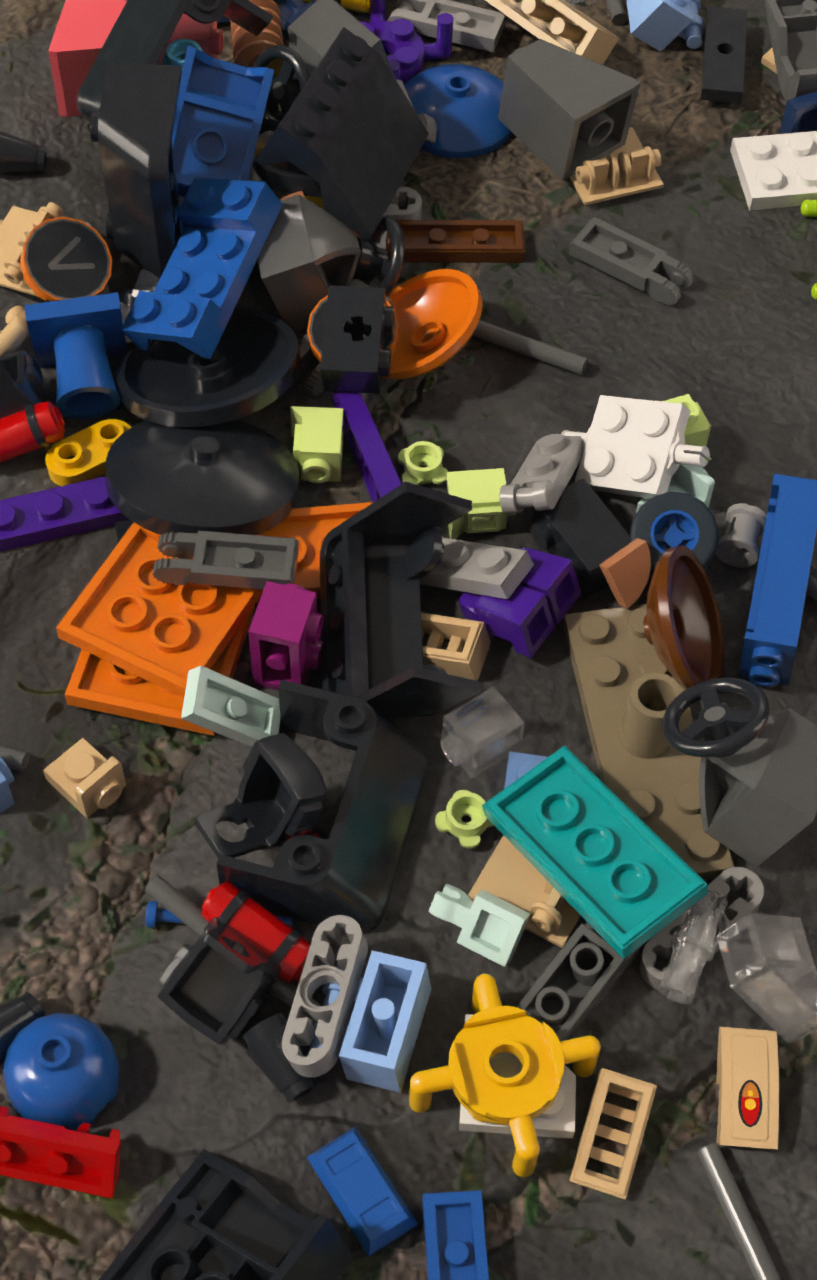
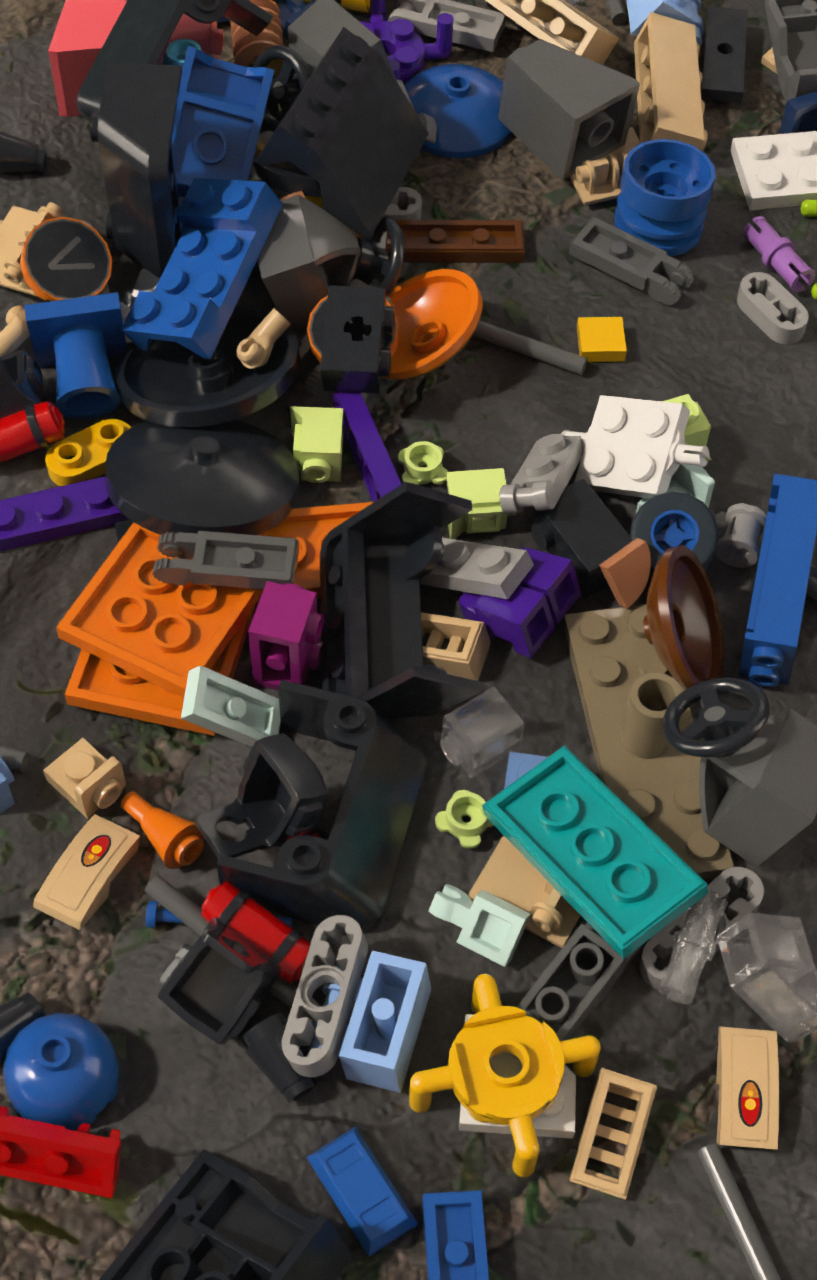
none -> tan slope [33,814,140,930]
none -> orange cone [121,791,204,869]
none -> tan arm [236,308,291,369]
none -> yellow tile [577,317,627,362]
none -> blue wheel [614,139,716,256]
none -> tan brick [634,12,708,152]
none -> light grey beam [737,272,809,344]
none -> medium lavender pin [743,216,816,292]

